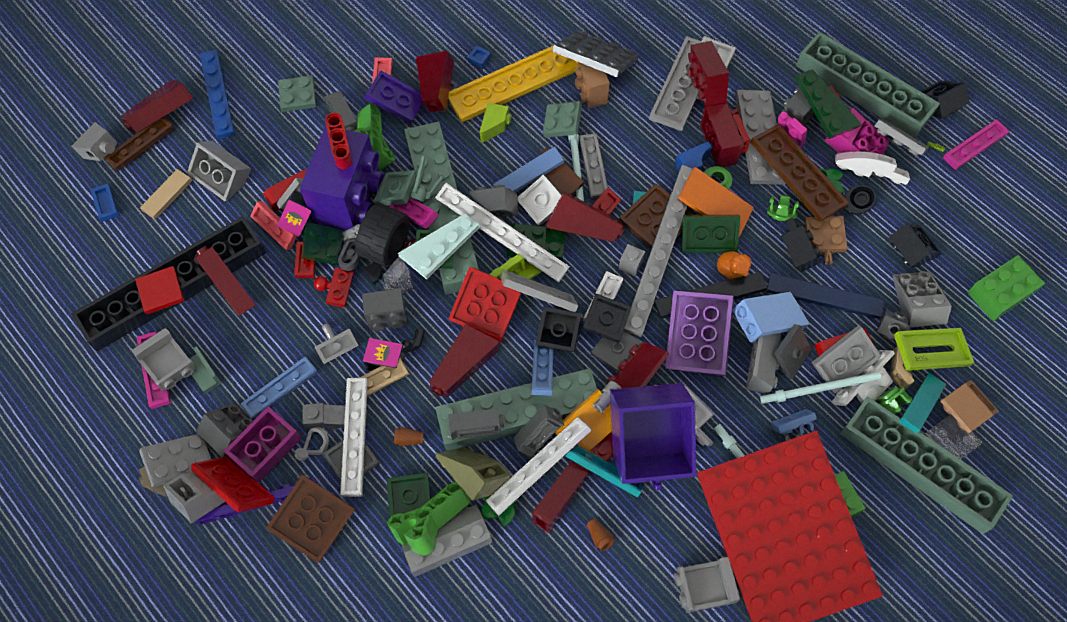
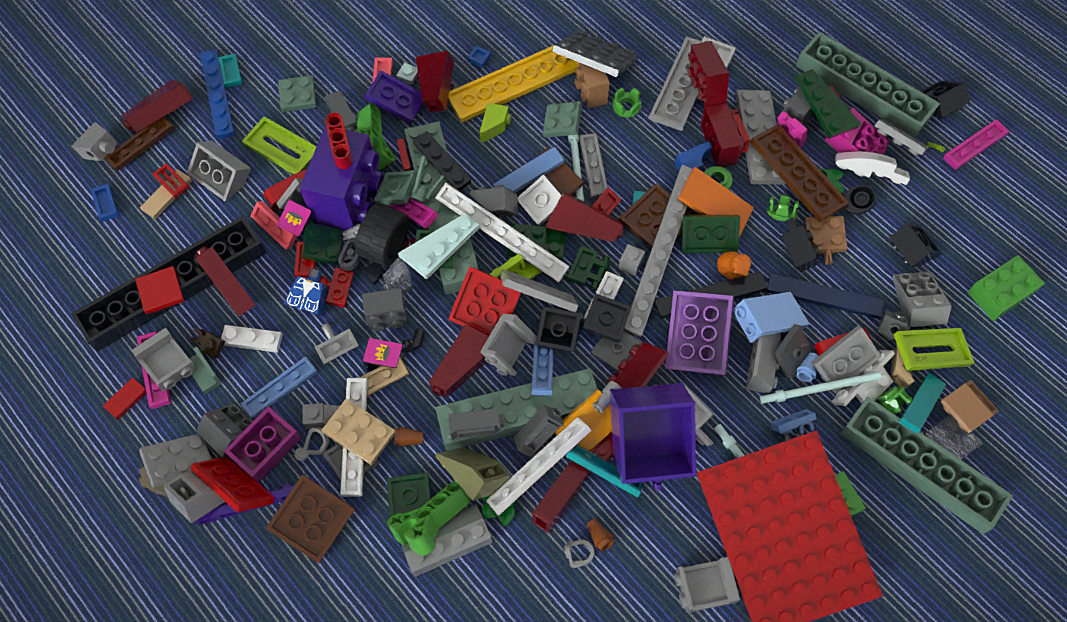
none -> red tile [103,377,146,420]
none -> red tile [153,163,190,199]
none -> dark brown plate [190,329,226,358]
none -> teal tile [218,54,243,88]
none -> white plate [221,325,283,353]
none -> lime piece [242,117,317,174]
none -> blue torso [284,268,328,316]
none -> tan plate [321,398,396,466]
none -> light aqua plate [396,63,418,85]
none -> red tile [397,139,411,171]
none -> black plate [413,131,472,191]
none -> light grey panel [480,313,537,376]
none -> light grey piece [564,540,595,568]
none -> dark green plate [567,246,610,291]
none -> bright green piece [613,88,642,117]
none -> light blue cone [797,353,819,382]

